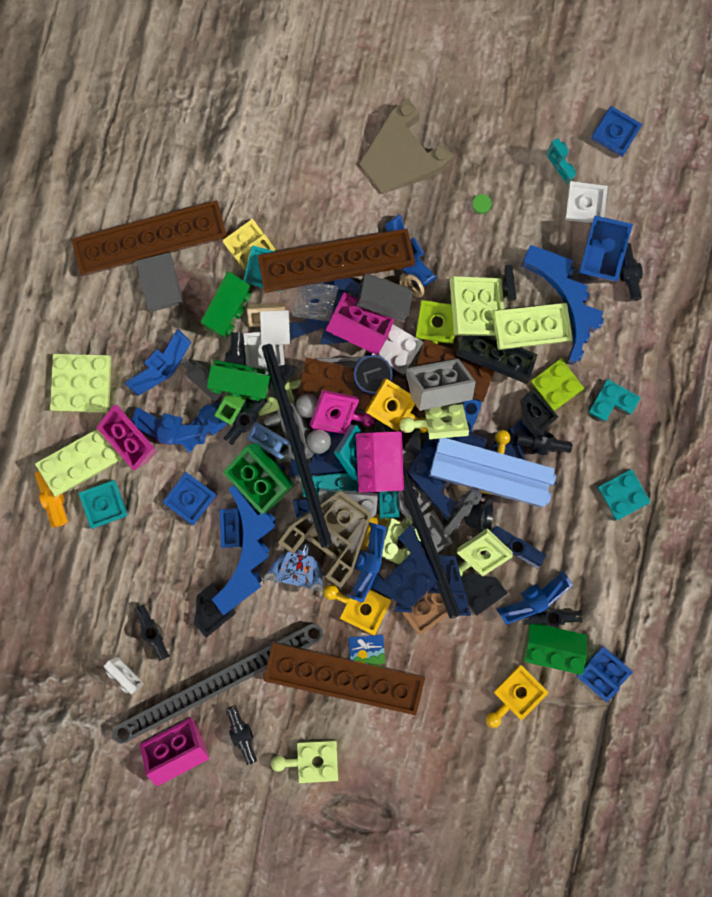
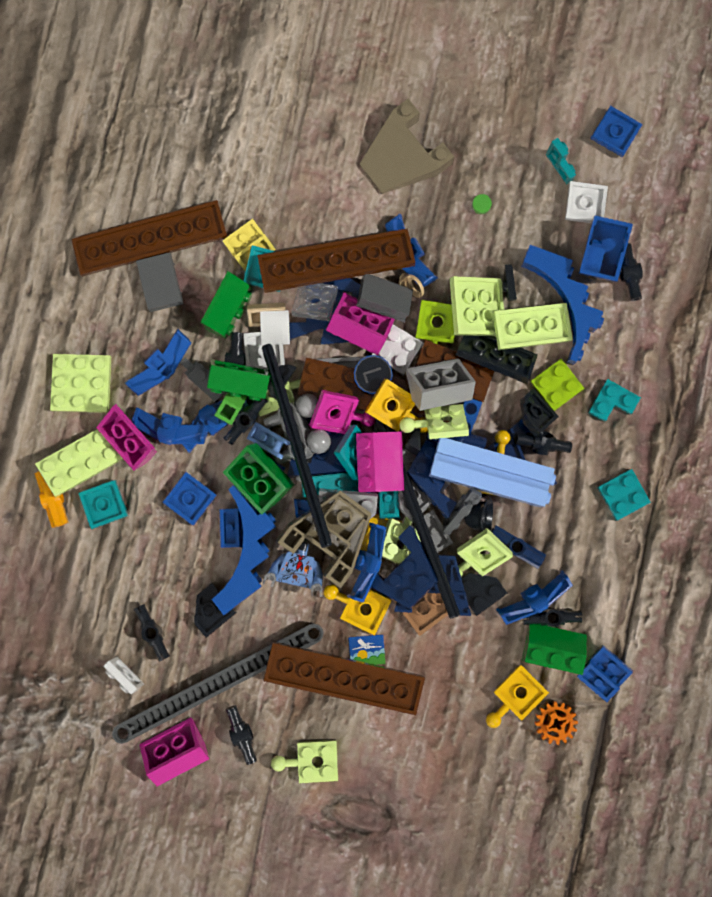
none -> orange gear [534,701,578,745]

